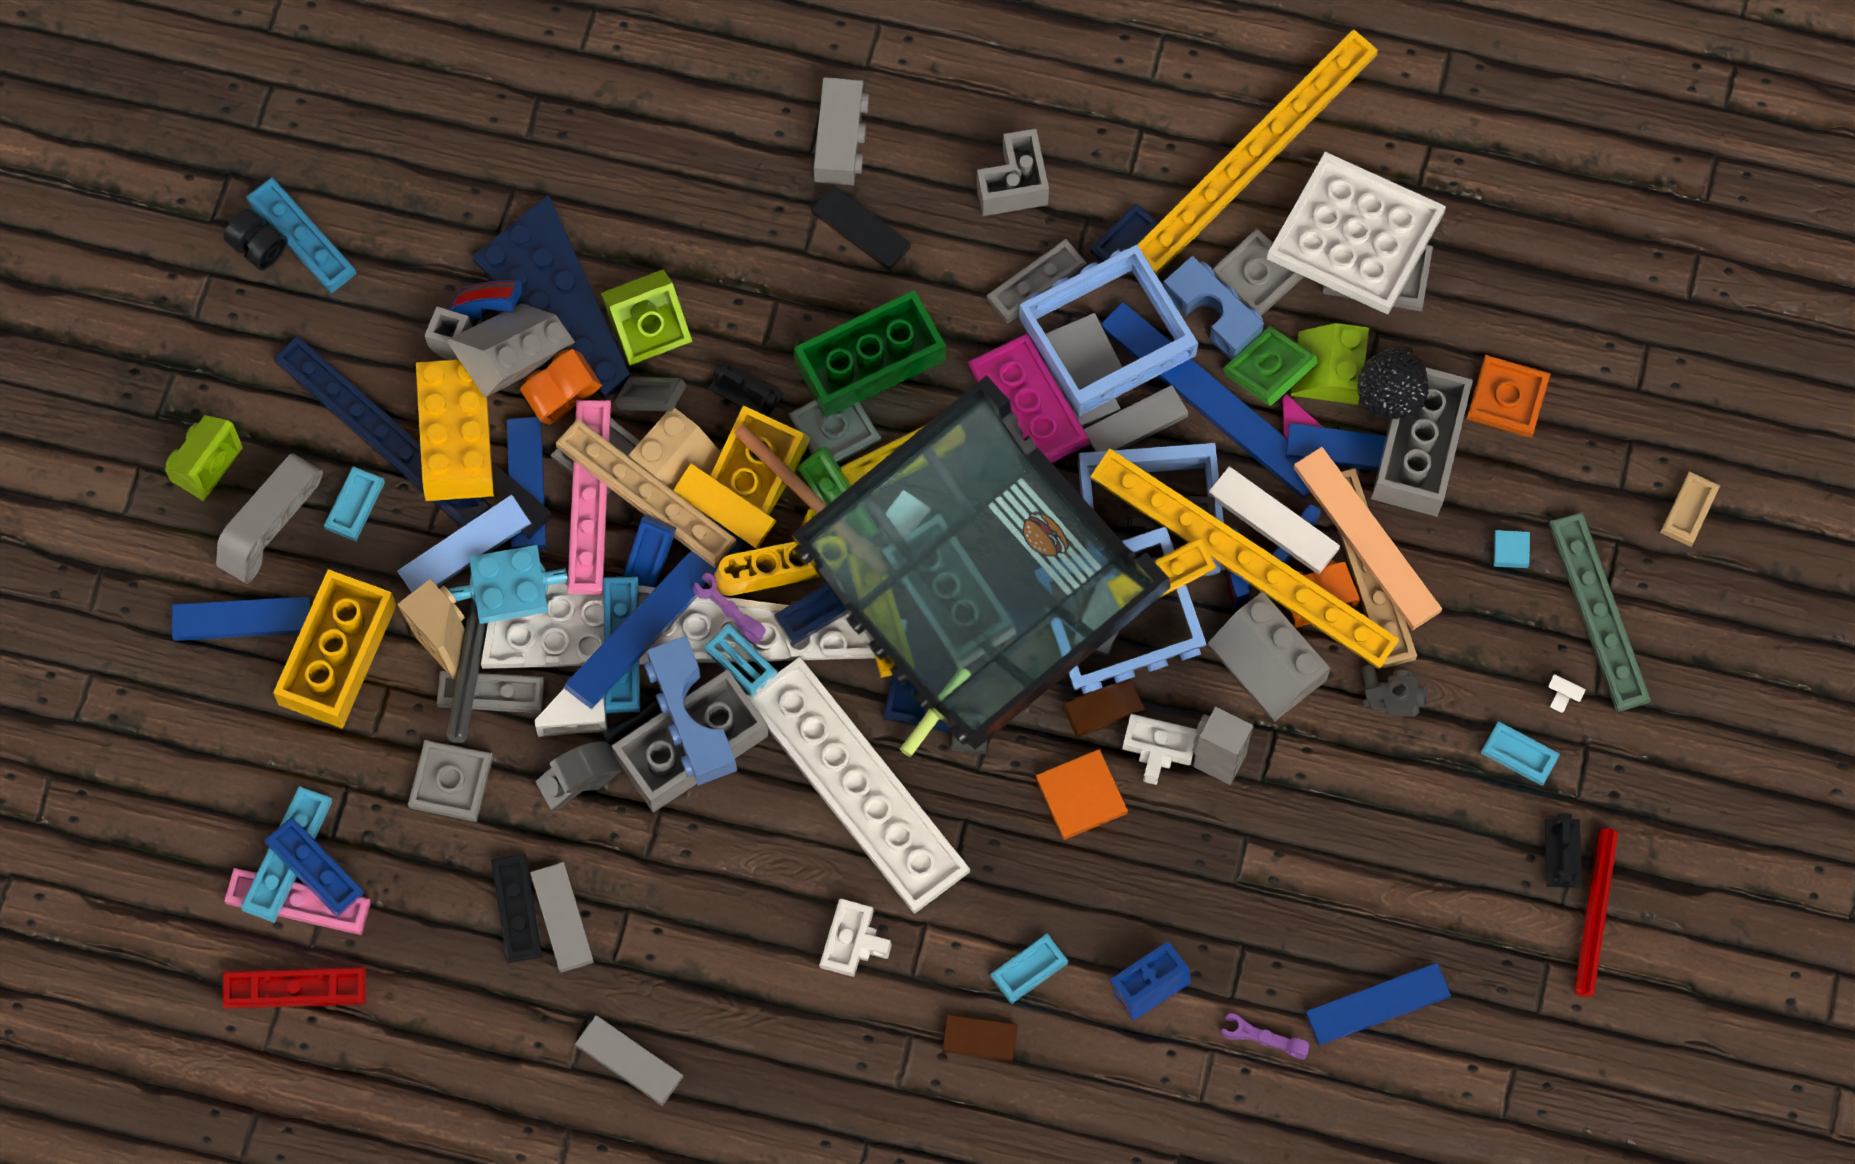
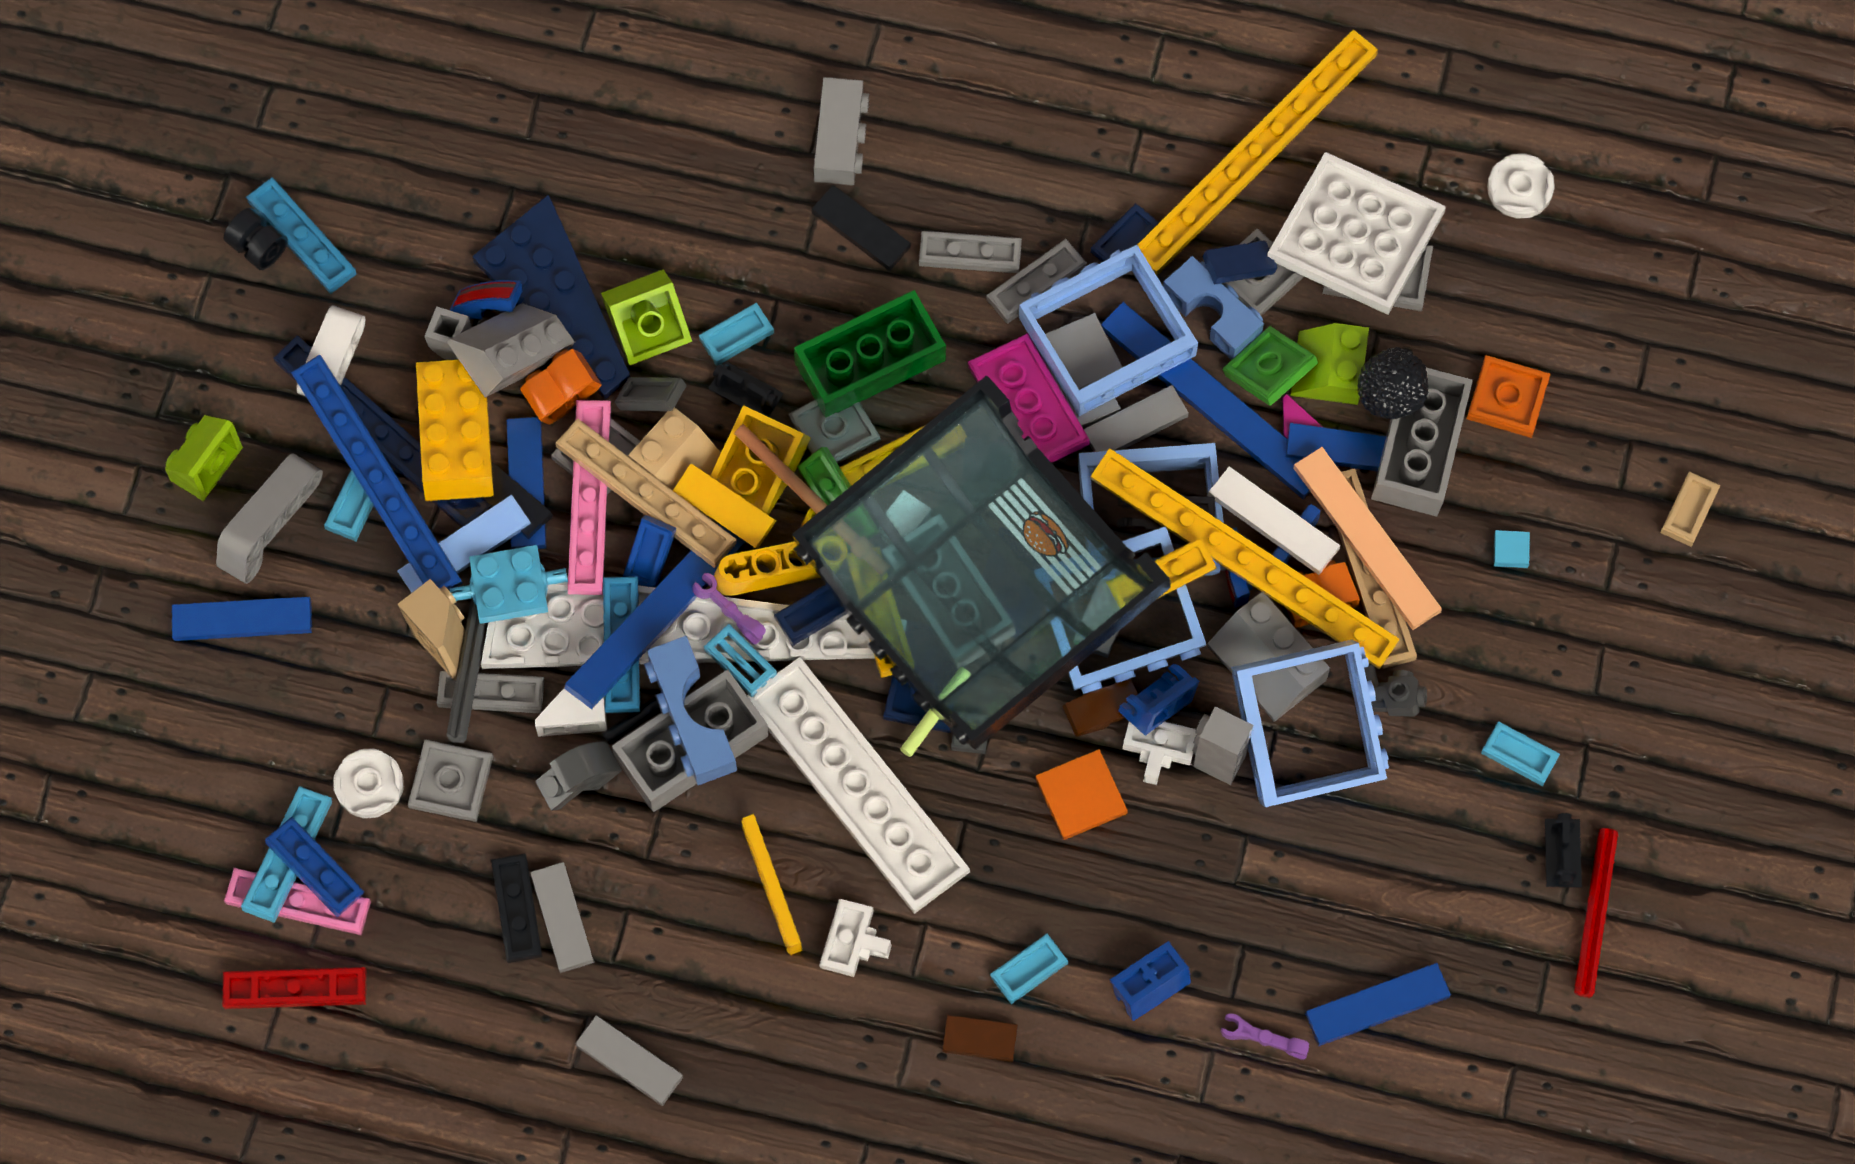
yellow brick [273,569,397,729] -> none
light grey brick [976,129,1049,216] -> none
white tile [1548,674,1586,713] -> none
sand green tile [1549,512,1651,712] -> none
none -> blue tile [291,355,463,591]
none -> white beam [297,305,365,396]
none -> white tile [334,749,404,818]
none -> medium azure tile [699,302,774,366]
none -> yellow tile [741,814,802,955]
none -> light grey tile [919,231,1022,273]
none -> blue hinge [1118,664,1200,736]
none -> dark blue tile [1202,240,1278,284]
none -> light blue window [1231,640,1389,807]
none -> white tile [1487,154,1555,218]

